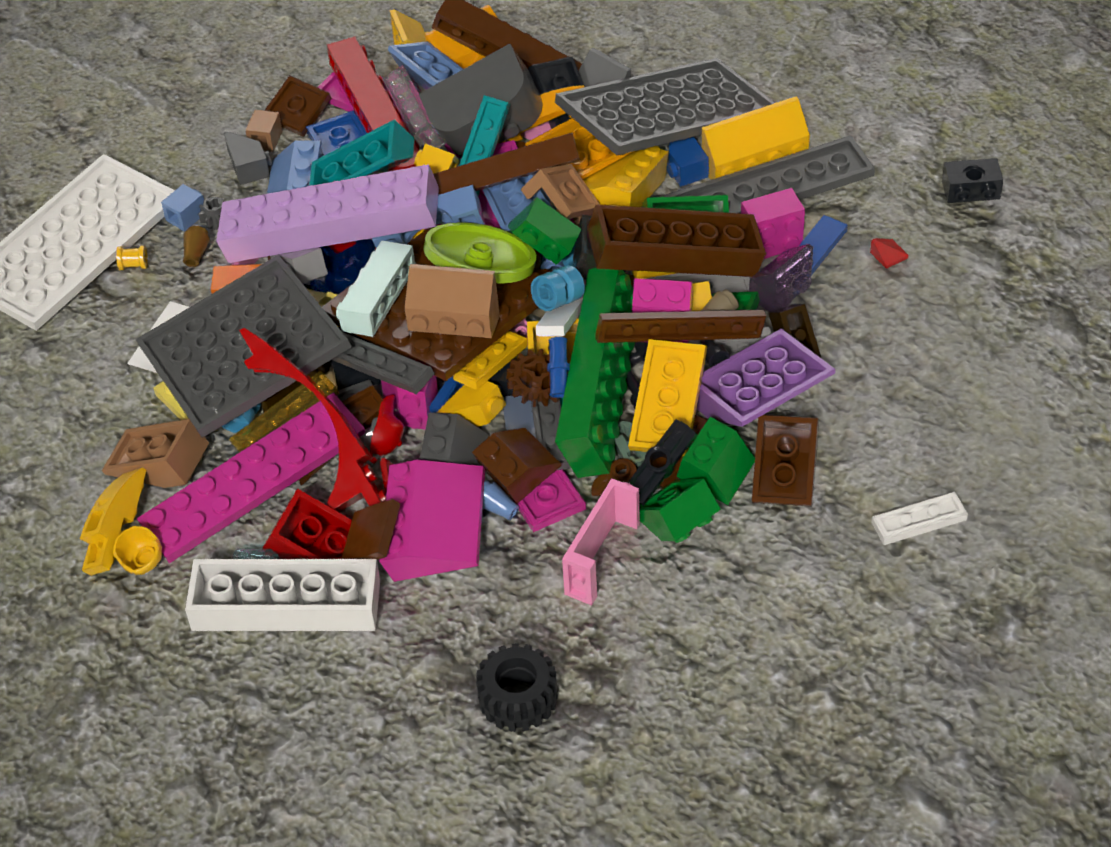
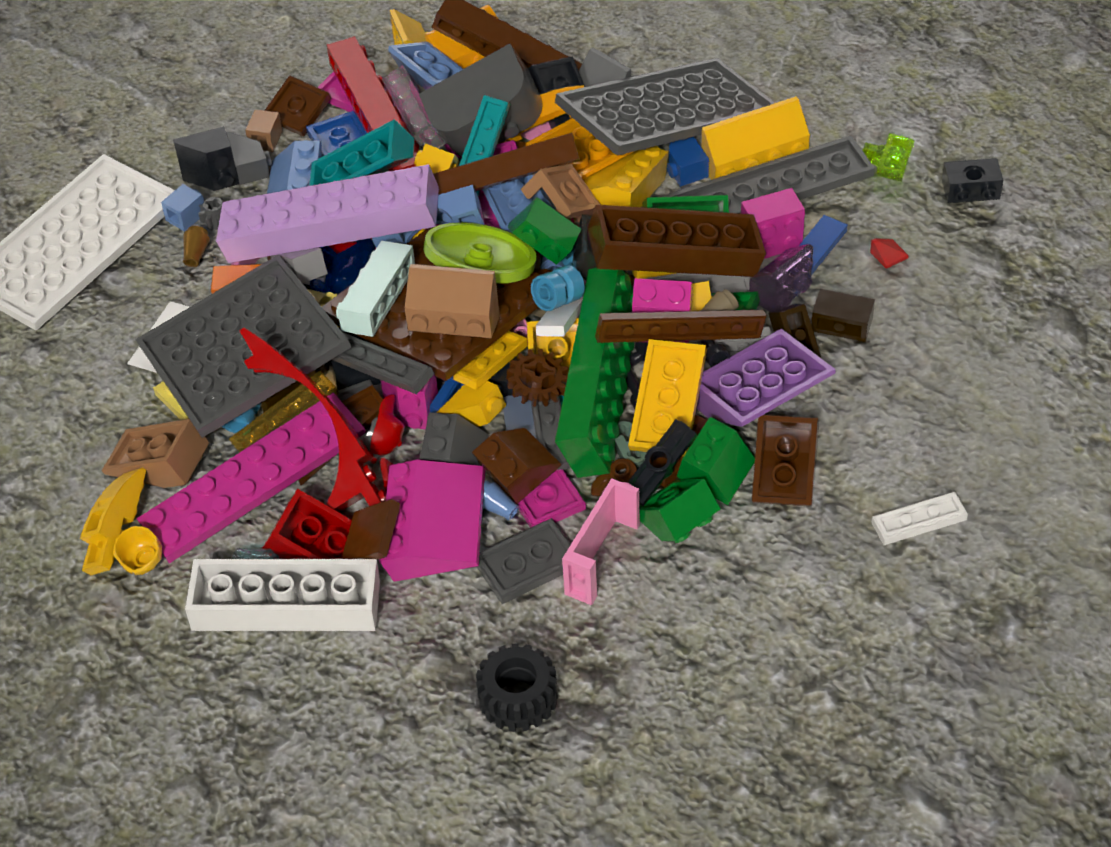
yellow bush [116,245,148,270] -> none
blue pin [547,337,570,398] -> none
none -> black slope [173,126,239,191]
none -> dark grey tile [476,518,570,604]
none -> dark brown brick [811,289,875,342]
none -> clear neon green hinge [863,133,915,182]

